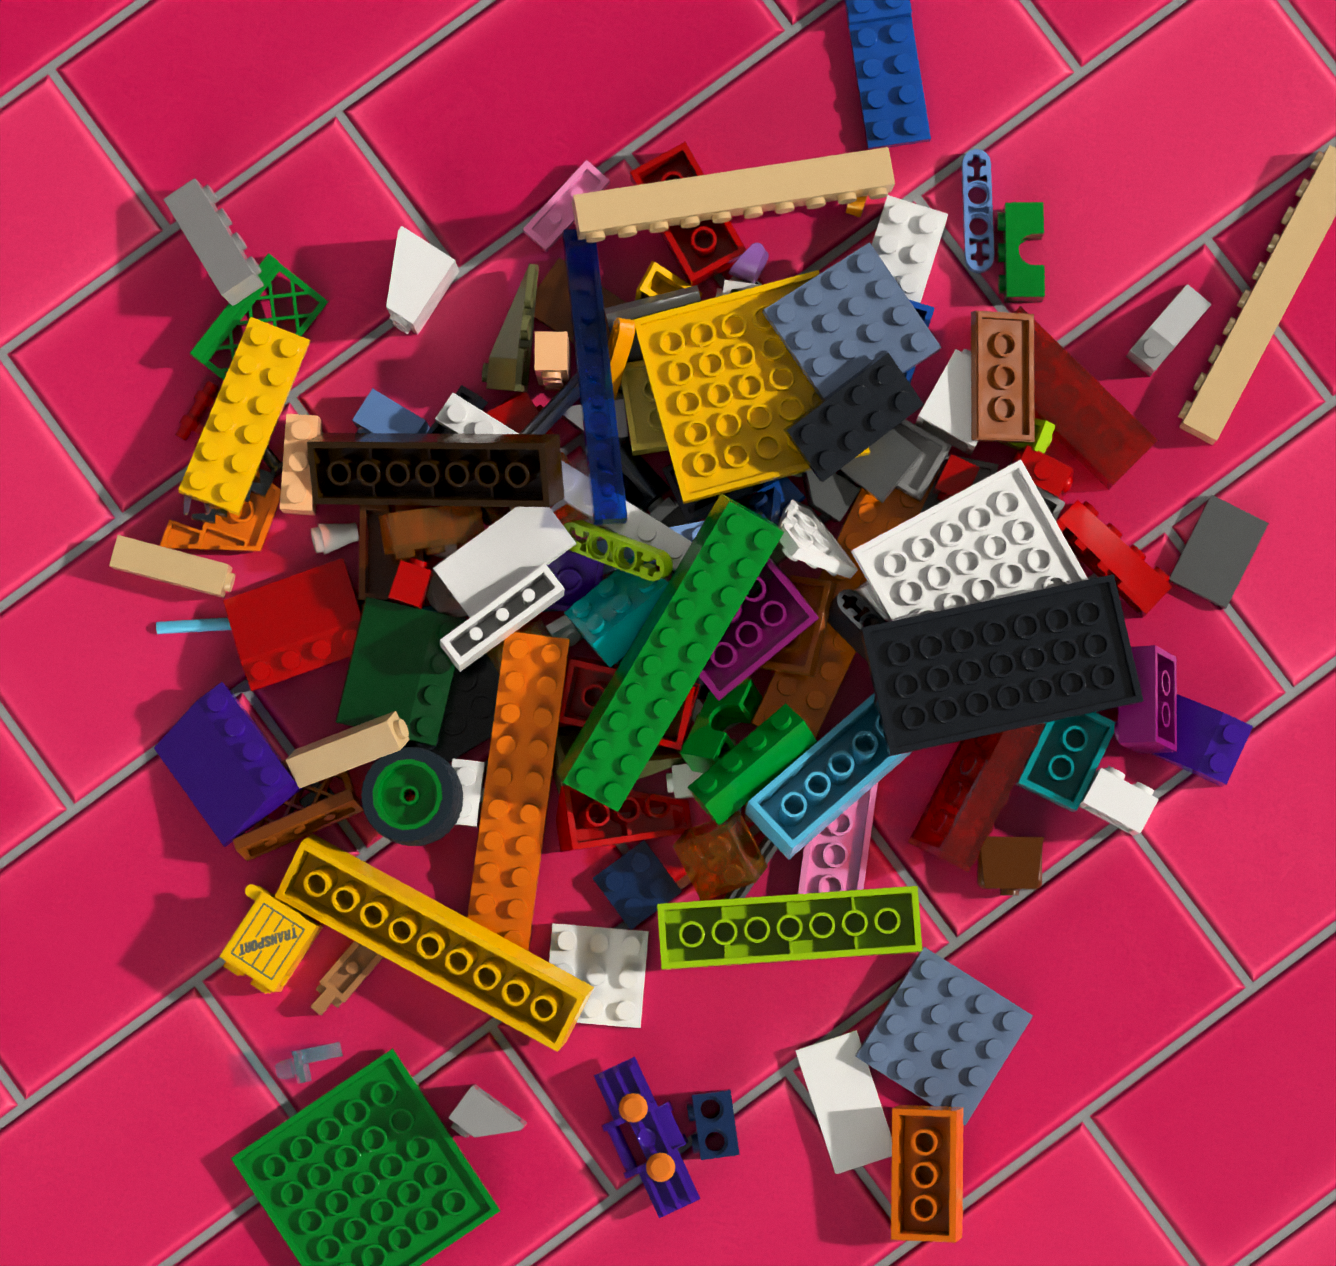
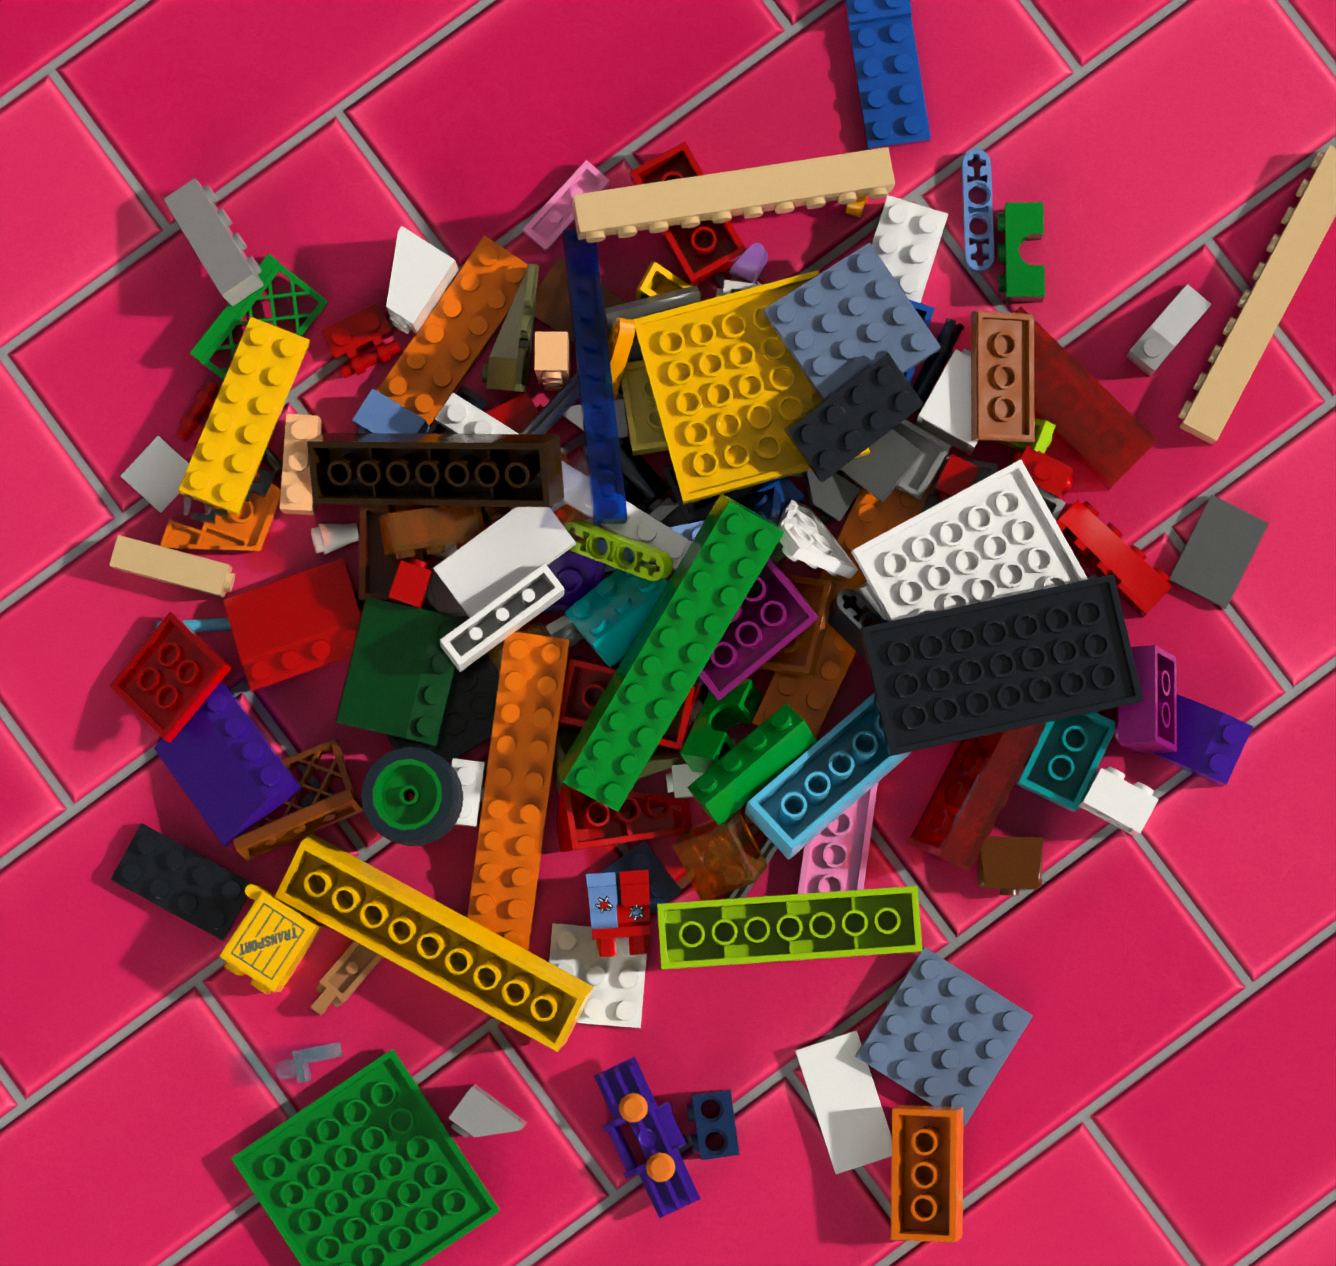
tan brick [286,711,409,789] -> none
none -> red plate [109,612,232,743]
none -> black plate [110,823,255,941]
none -> white sticker [121,436,189,513]
none -> red plate [321,303,402,378]
none -> orange plate [377,235,528,427]
none -> red hips [586,870,651,958]
none -> black pin [913,318,965,412]

